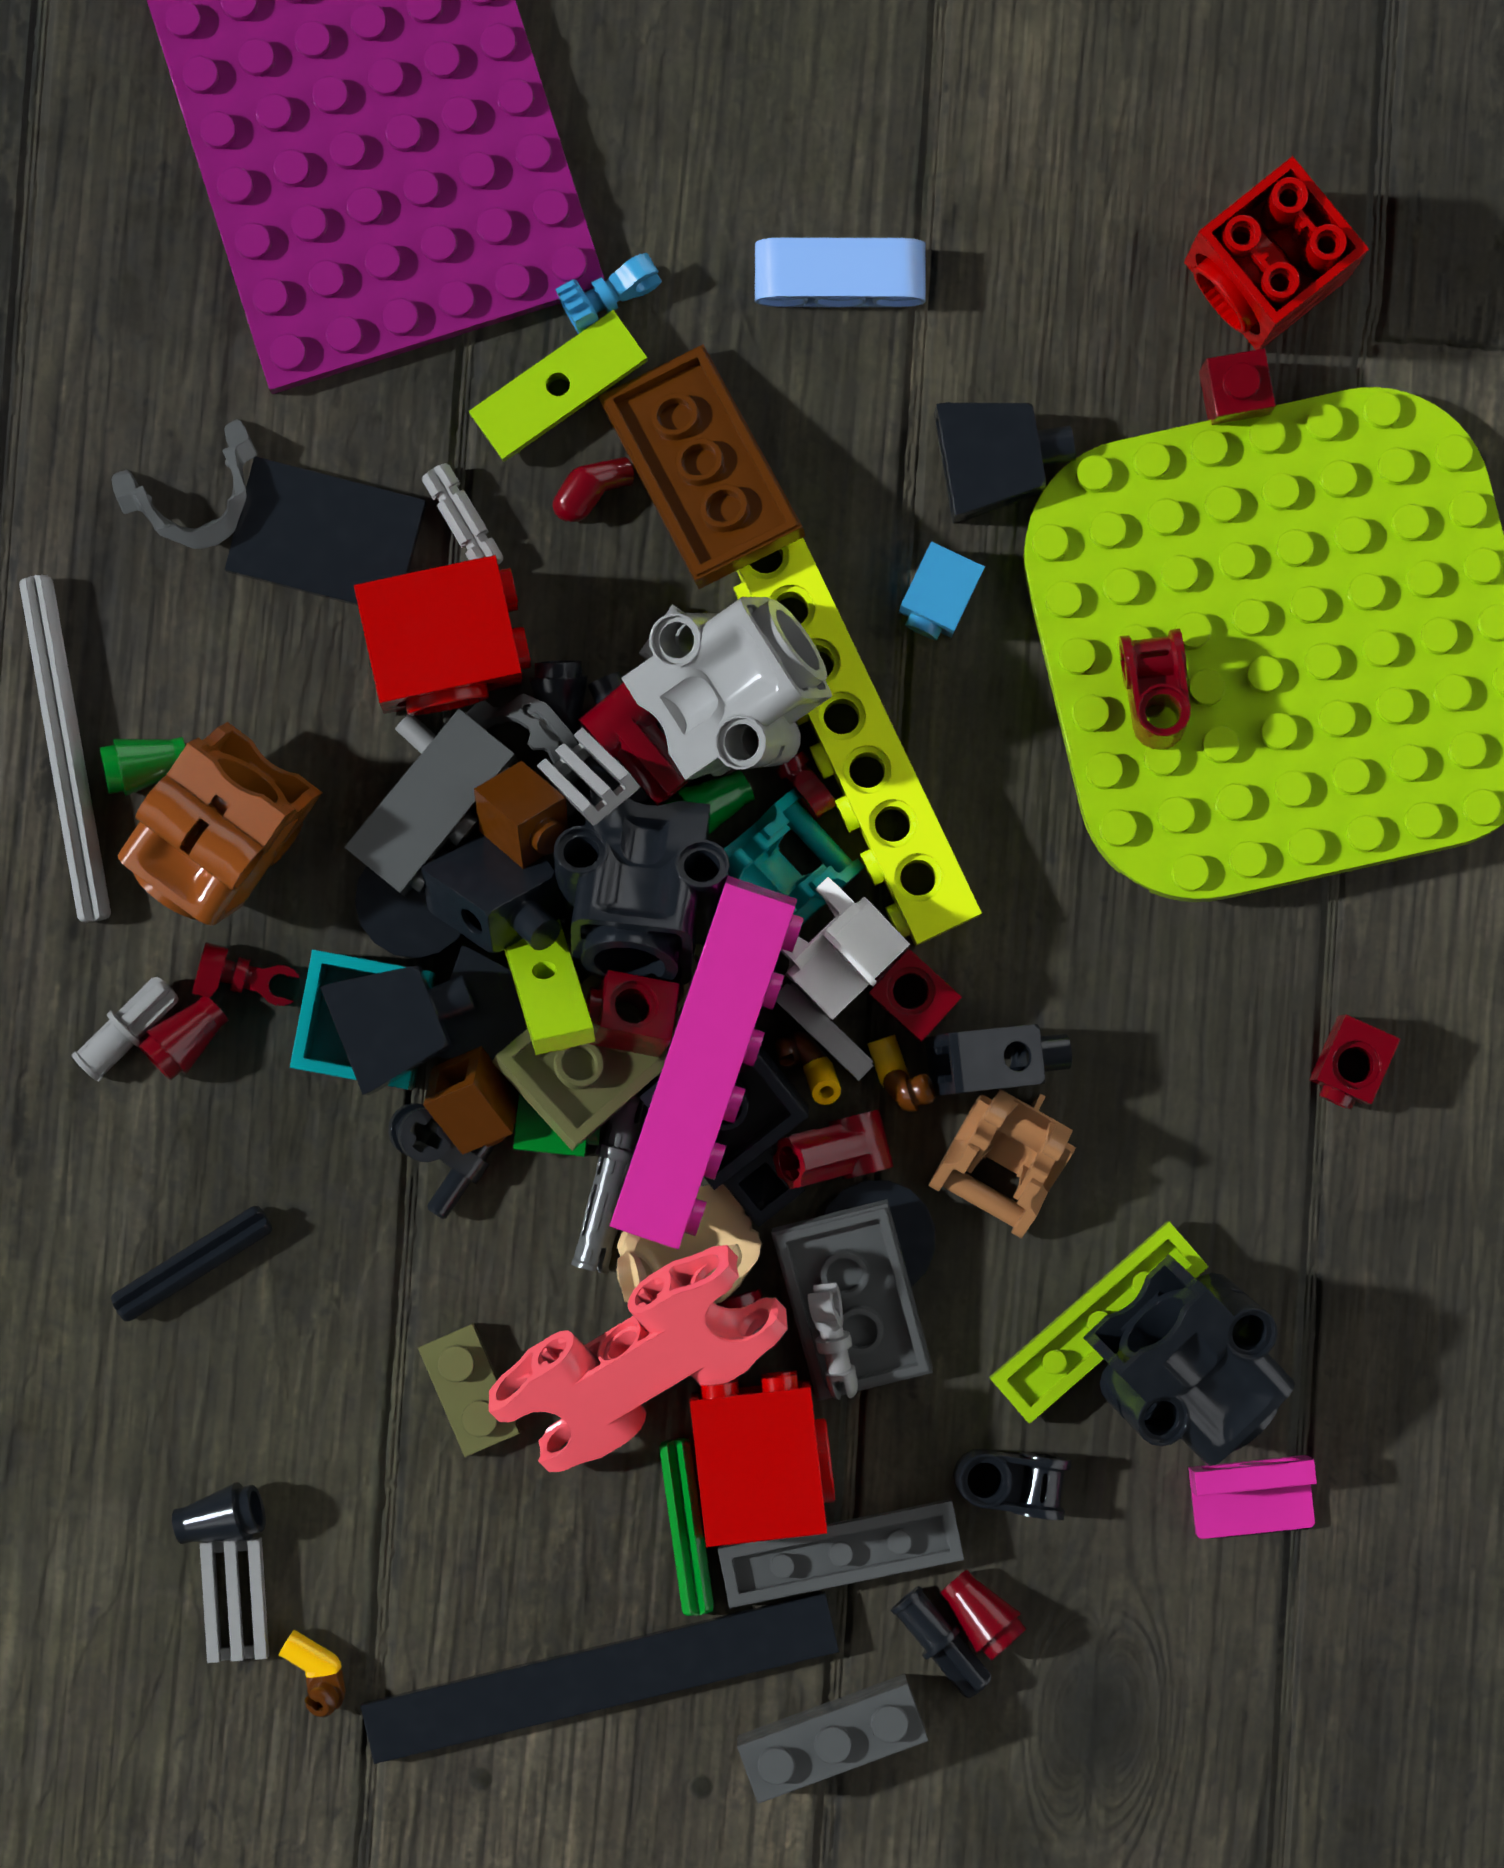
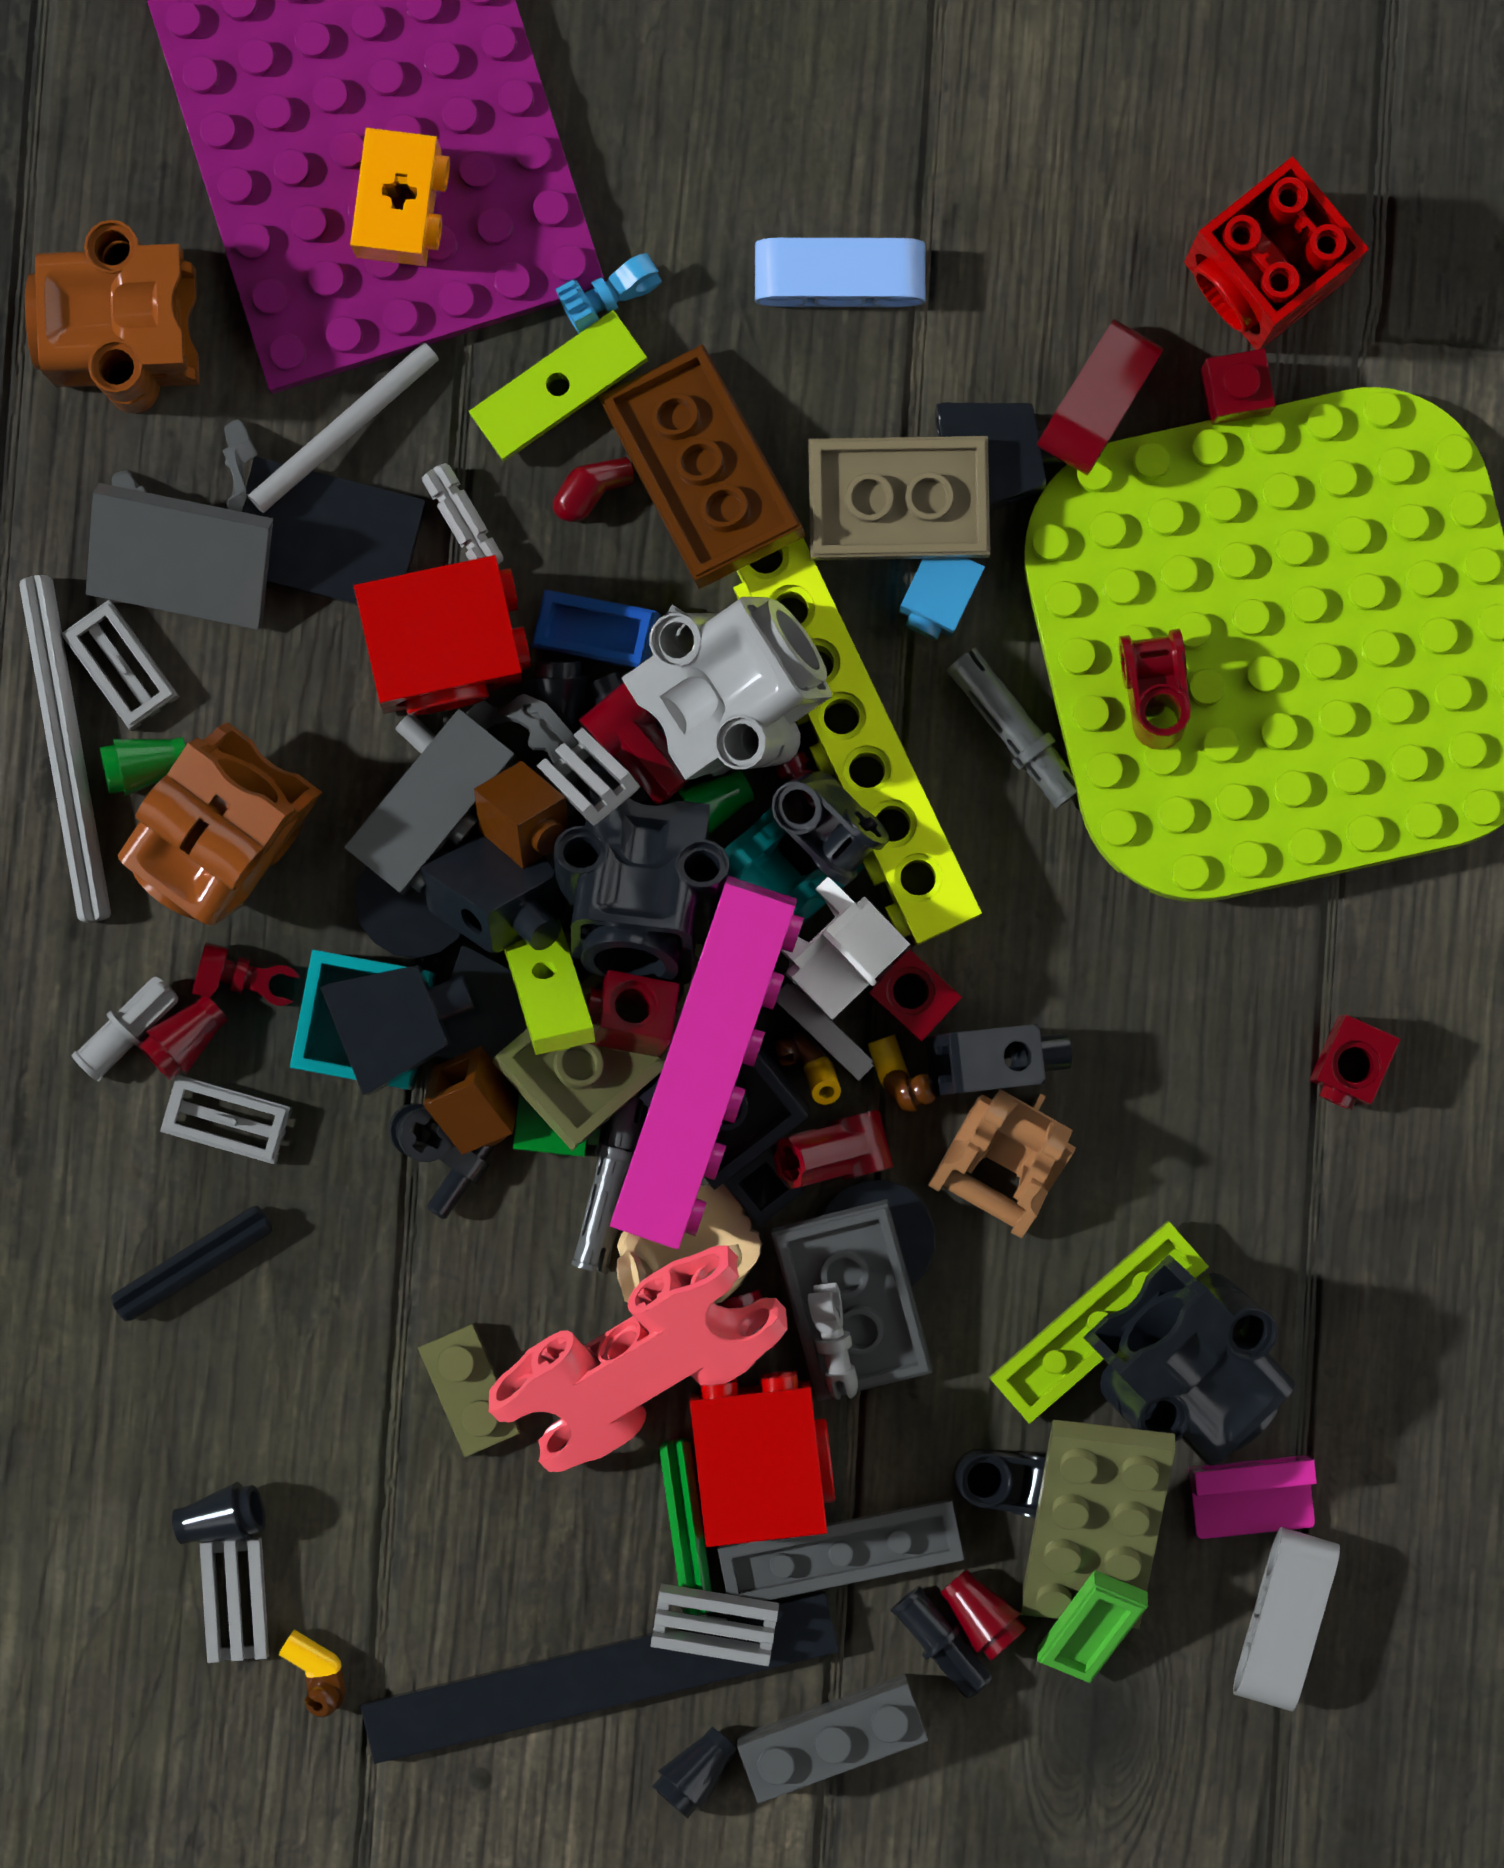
none -> dark orange piece [25,220,200,414]
none -> light grey tile [61,600,180,731]
none -> dark grey tile [86,483,273,630]
none -> light grey tile [160,1075,293,1164]
none -> light grey bar [248,343,439,513]
none -> light orange brick [350,128,450,267]
none -> blue tile [532,589,661,669]
none -> light grey tile [650,1583,779,1666]
none -> black cone [652,1727,738,1819]
none -> black piece [771,771,889,885]
none -> dark tan tile [809,436,990,561]
none -> dark grey pin [946,647,1077,810]
none -> olive plate [1021,1420,1175,1629]
none -> dark red beam [1036,319,1165,476]
none -> bright green tile [1037,1570,1148,1683]
none -> light grey beam [1233,1527,1340,1712]

